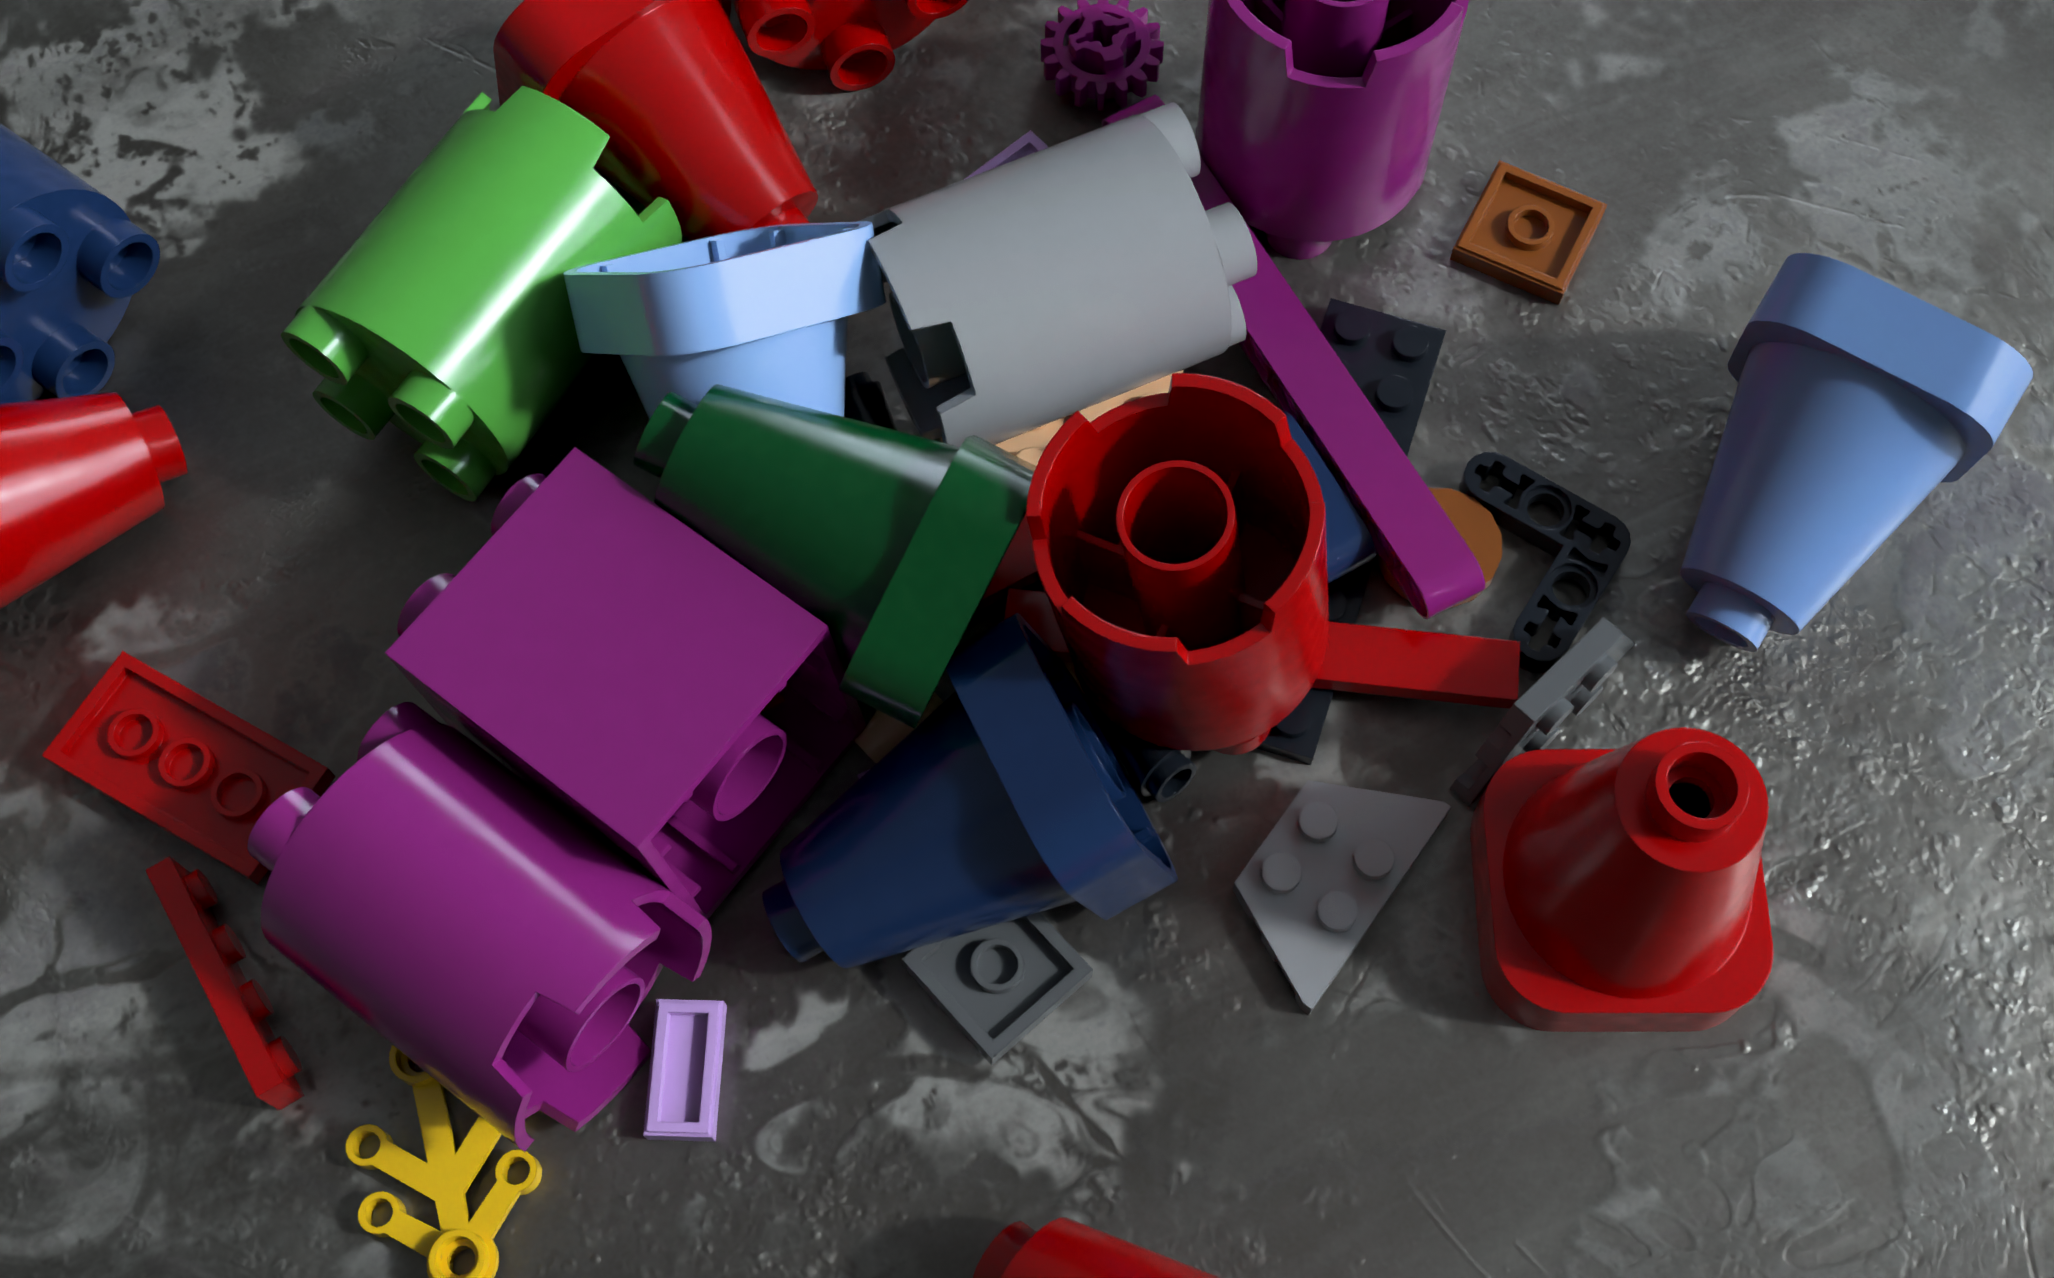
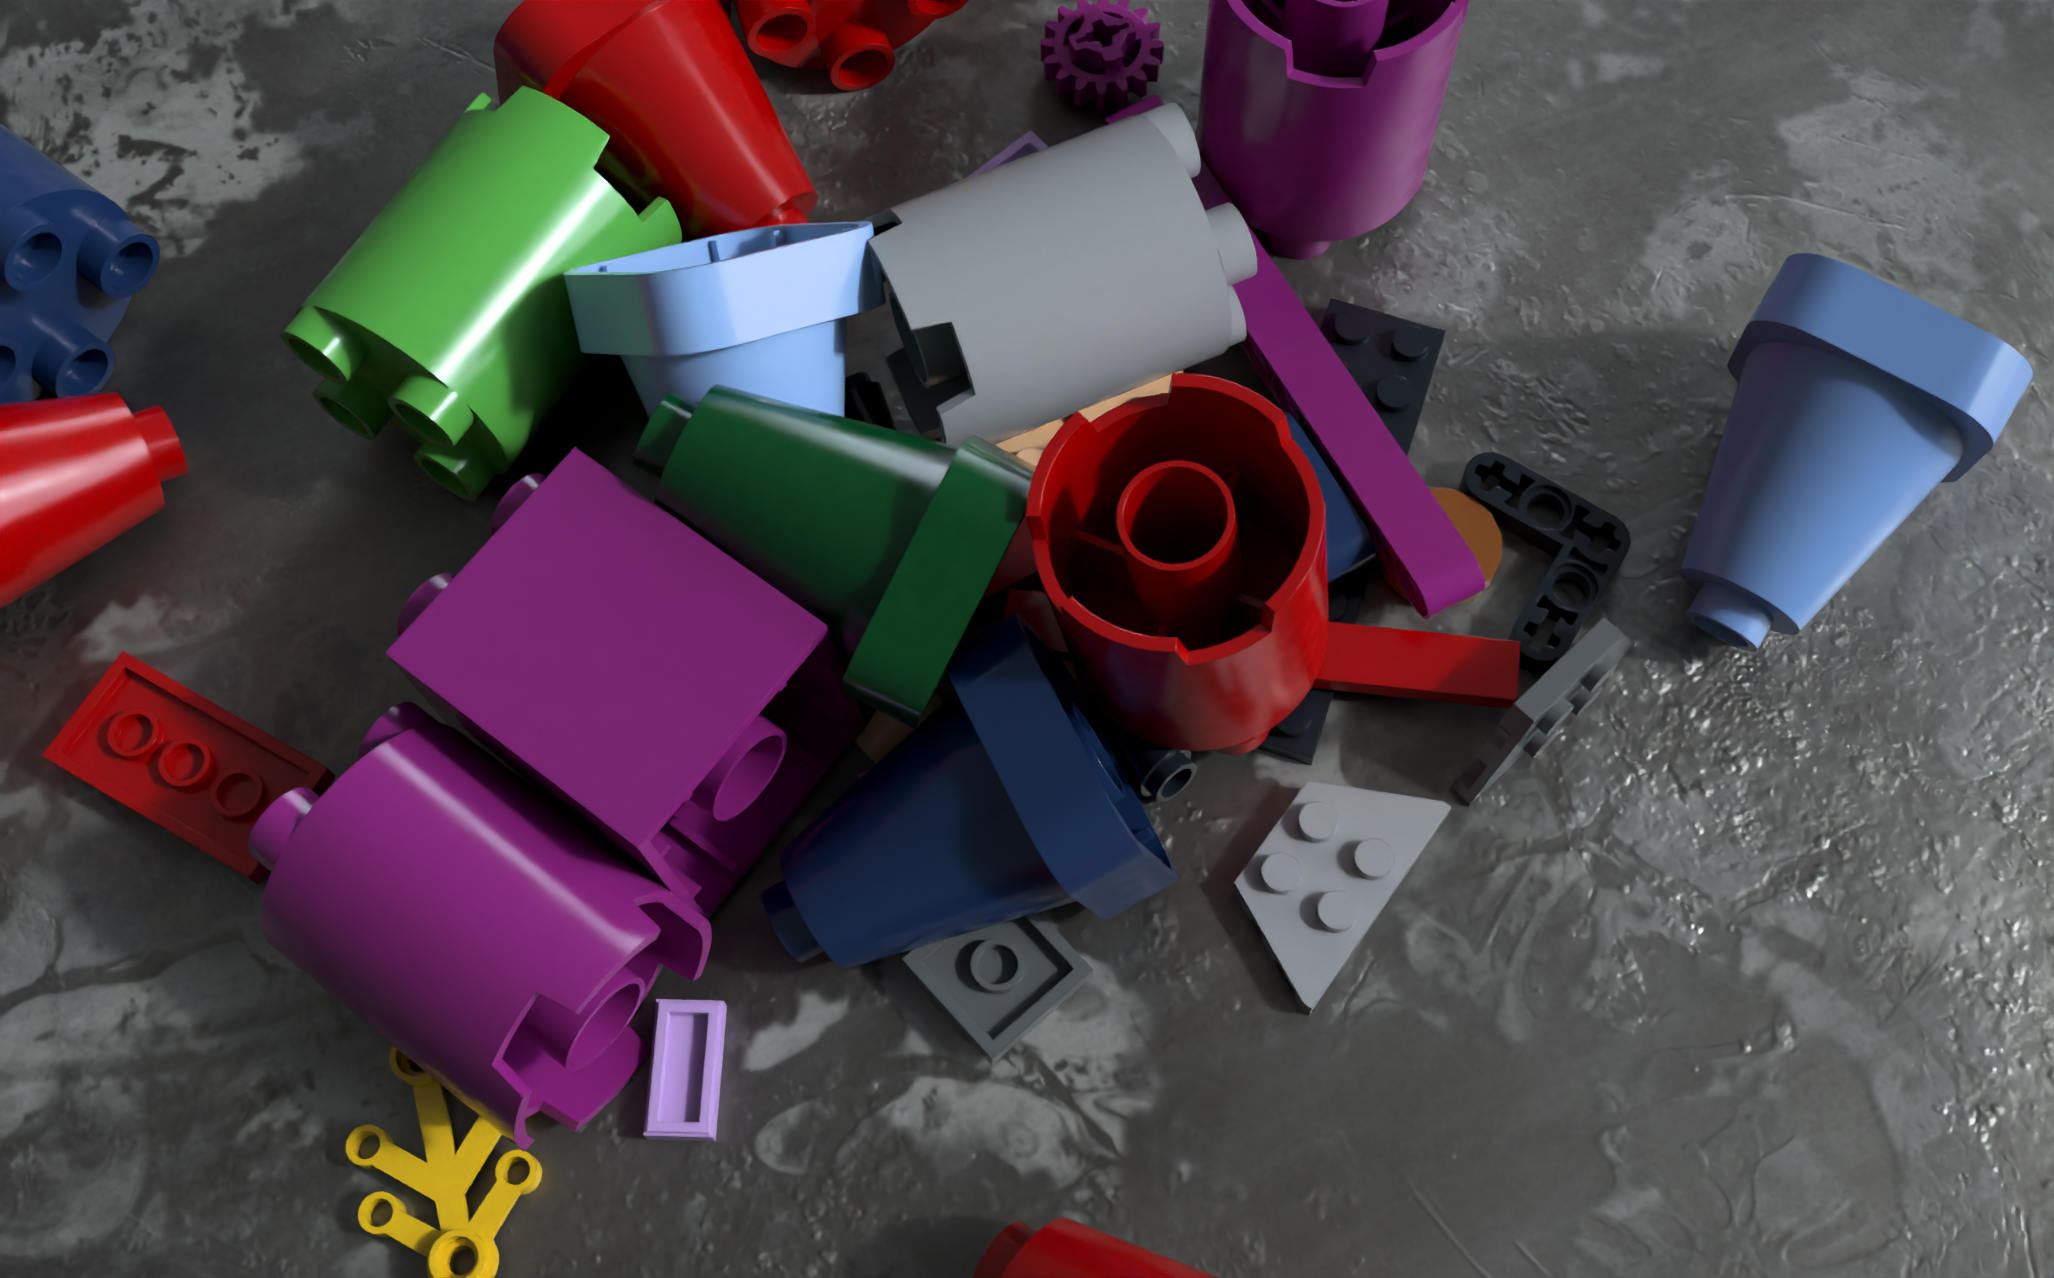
red plate [145,856,304,1110] -> none
dark orange tile [1450,160,1608,305] -> none
red cone [1470,727,1774,1032] -> none

